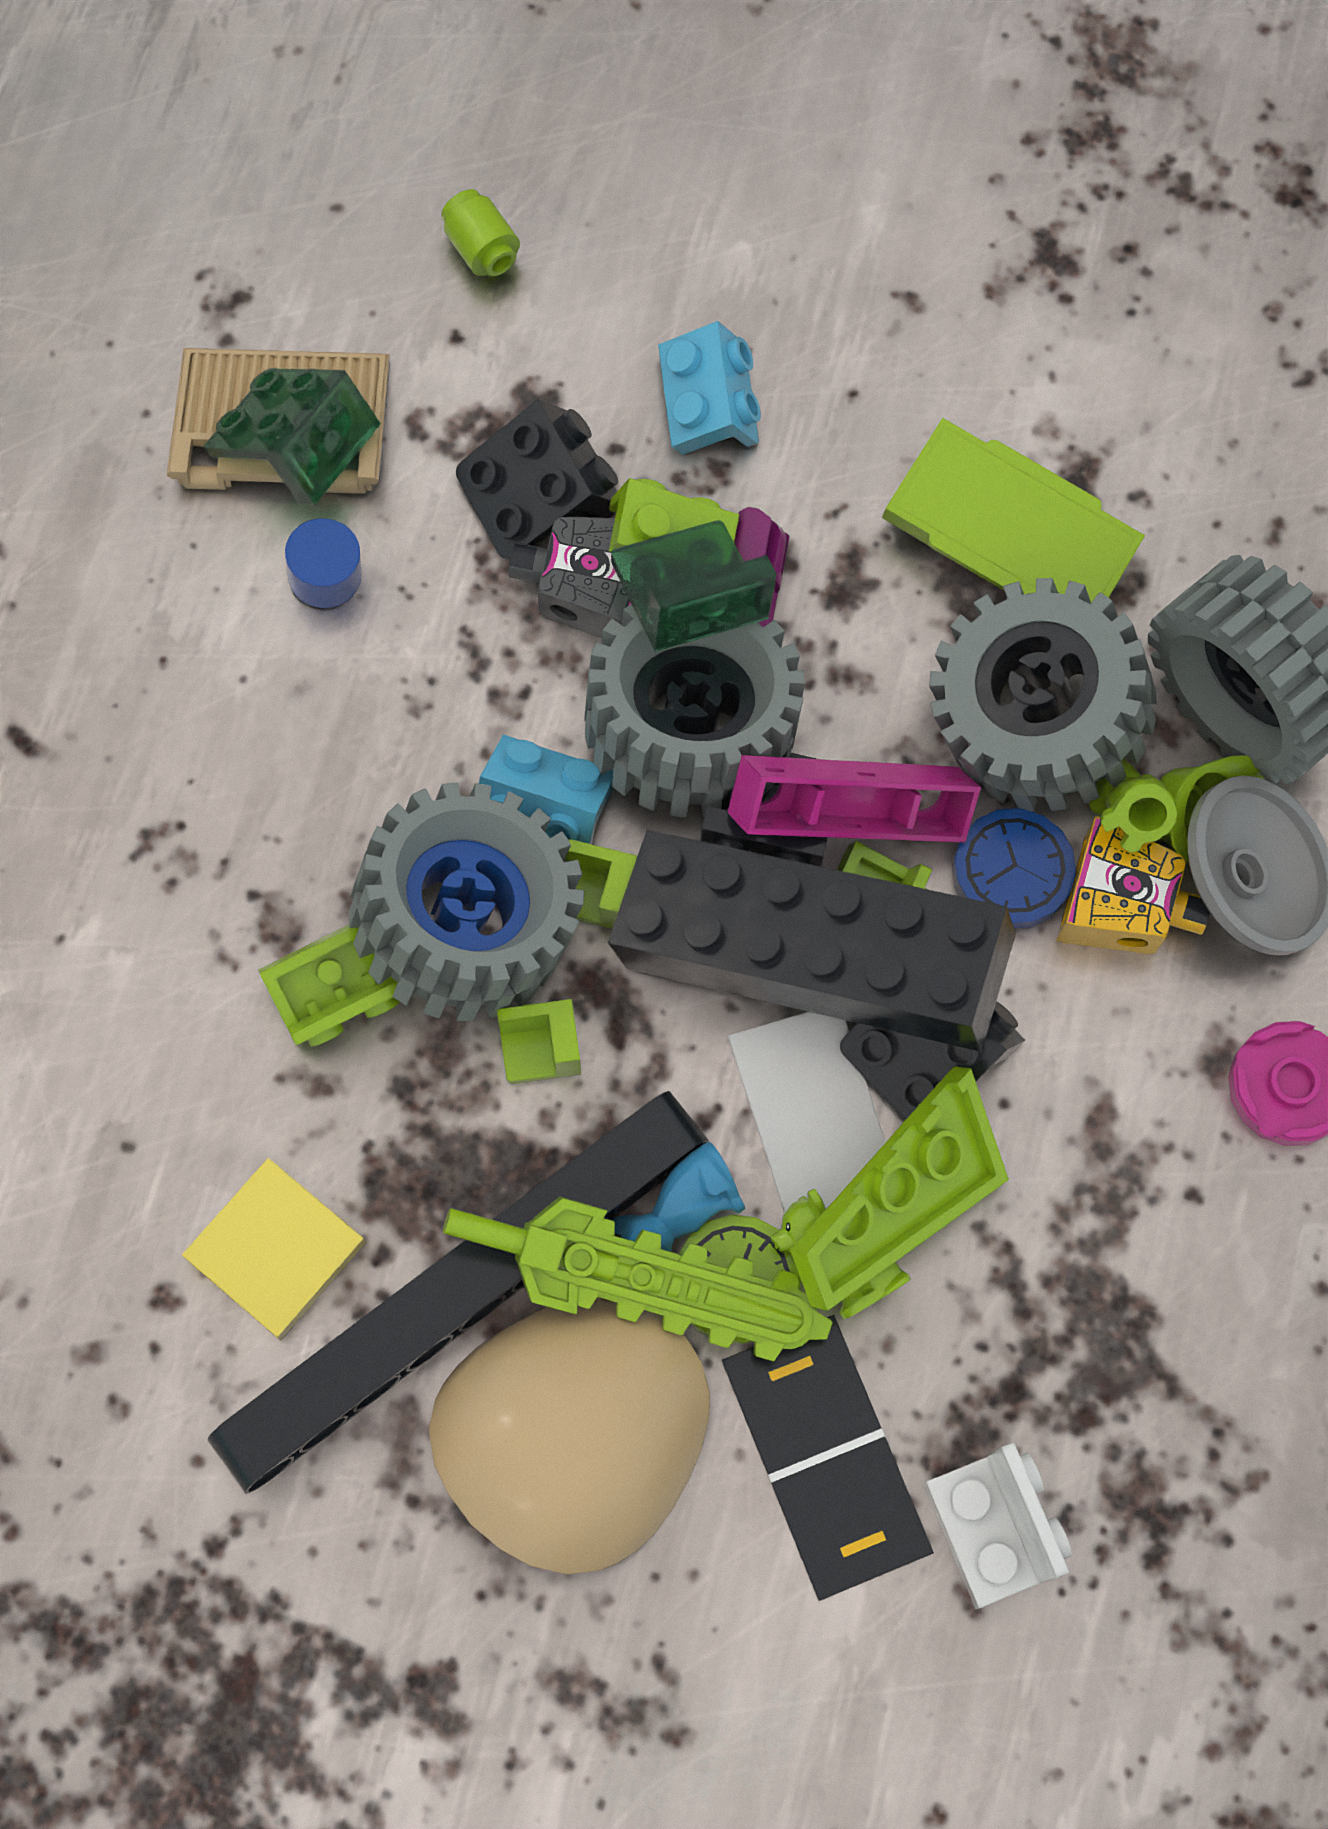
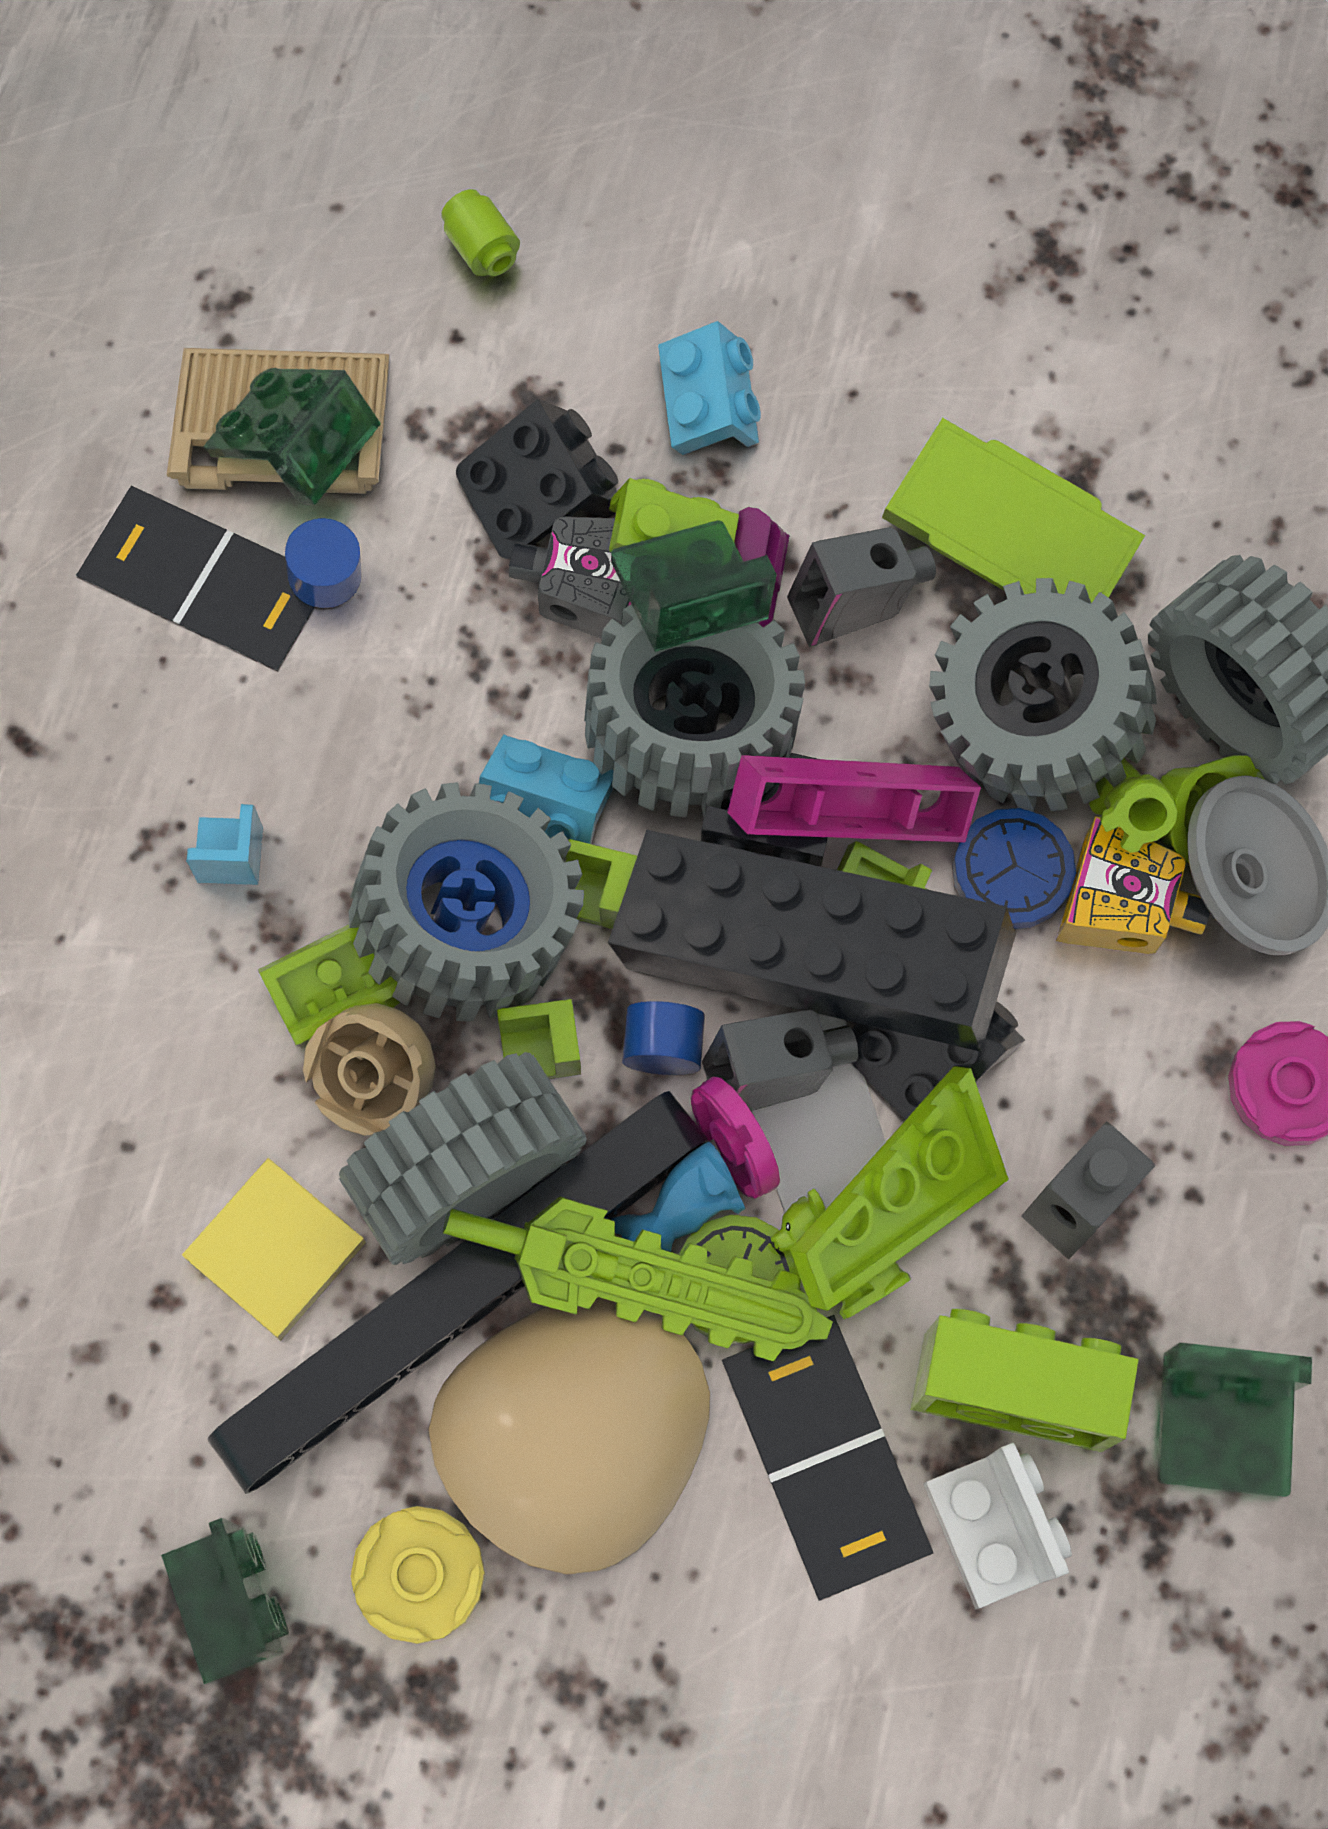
none -> black sticker [76,485,314,670]
none -> clear green bracket [161,1518,289,1684]
none -> medium azure panel [186,804,263,885]
none -> tan cylinder [303,1003,436,1136]
none -> light grey wheel [339,1052,587,1265]
none -> light yellow tile [350,1506,485,1644]
none -> blue piece [622,1001,705,1075]
none -> dark pink tile [690,1077,780,1199]
none -> dark grey torso [702,1009,858,1111]
none -> dark grey torso [787,527,936,647]
none -> lime brick [910,1309,1139,1452]
none -> dark grey torso [1021,1121,1156,1260]
none -> clear green bracket [1157,1342,1312,1498]

